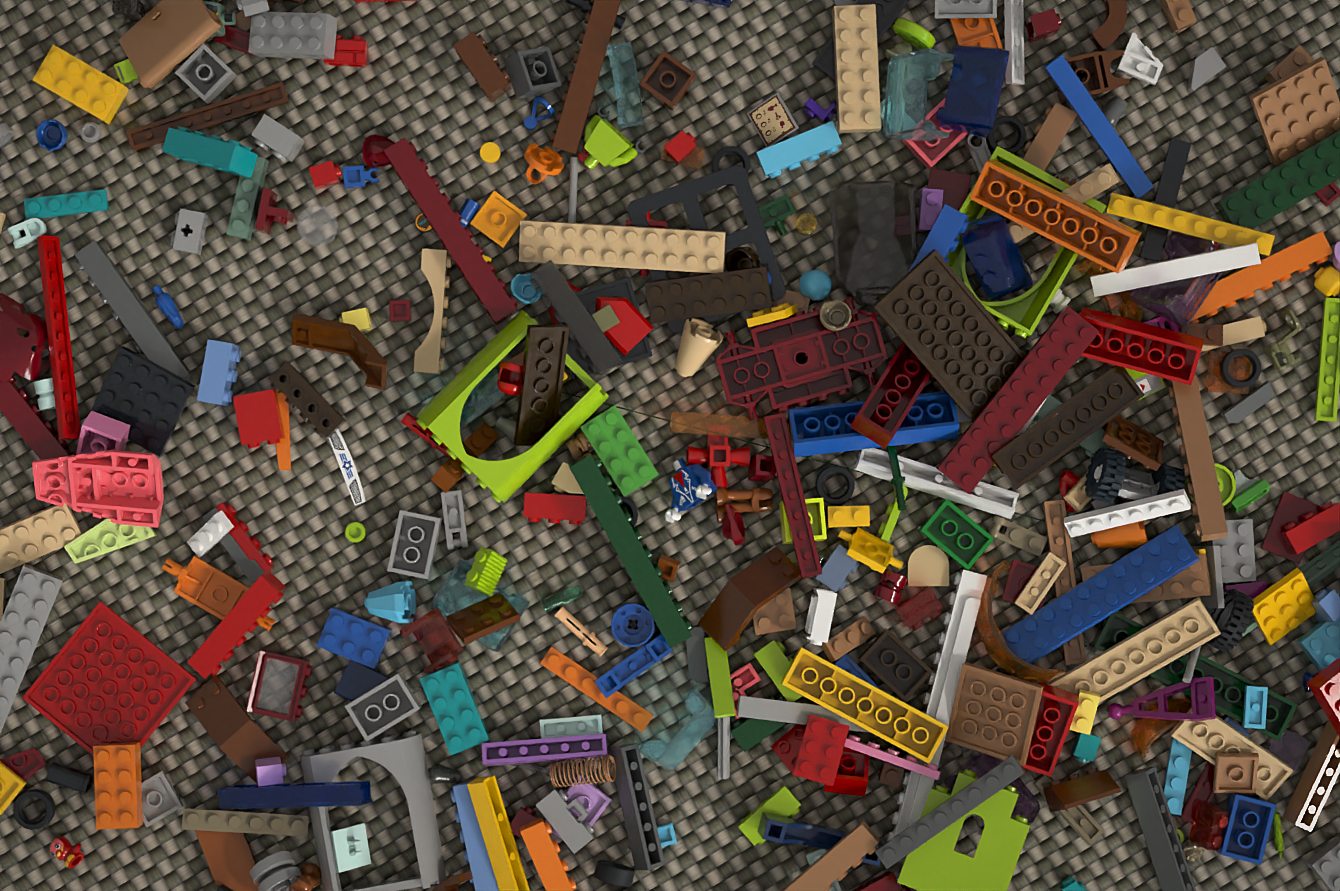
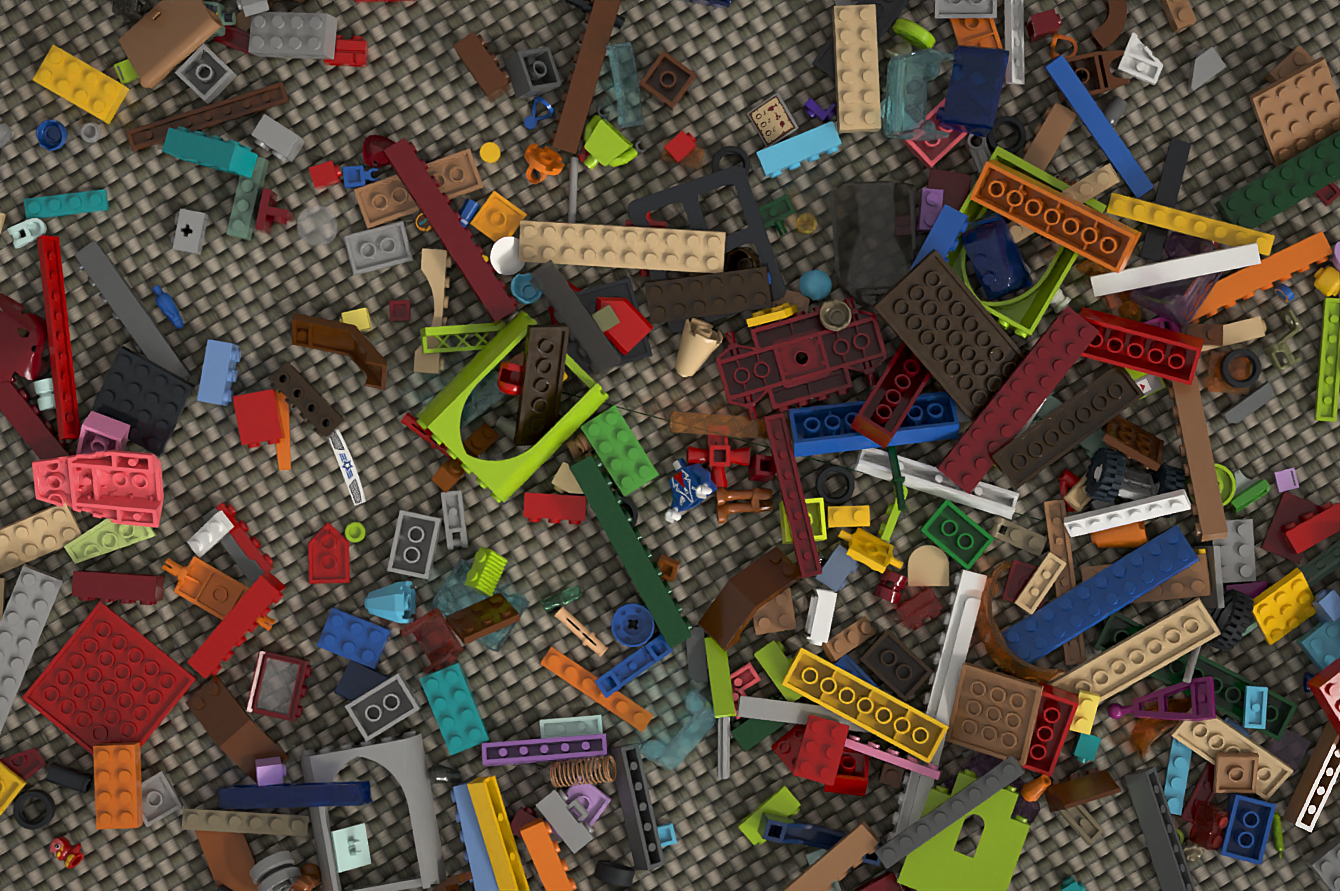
dark red piece [722,504,746,546] -> none
none -> dark red brick [72,570,165,605]
none -> red tile [308,522,350,584]
none -> light grey tile [344,221,414,276]
none -> medium nougat plate [354,148,484,229]
none -> lime fence [420,322,505,354]
none -> white sticker [490,237,525,275]
none -> orange cone [1021,774,1051,802]
none -> orange piece [1050,33,1078,59]
none -> lavender tile [1273,467,1299,493]
none -> blue tile [1274,283,1294,303]

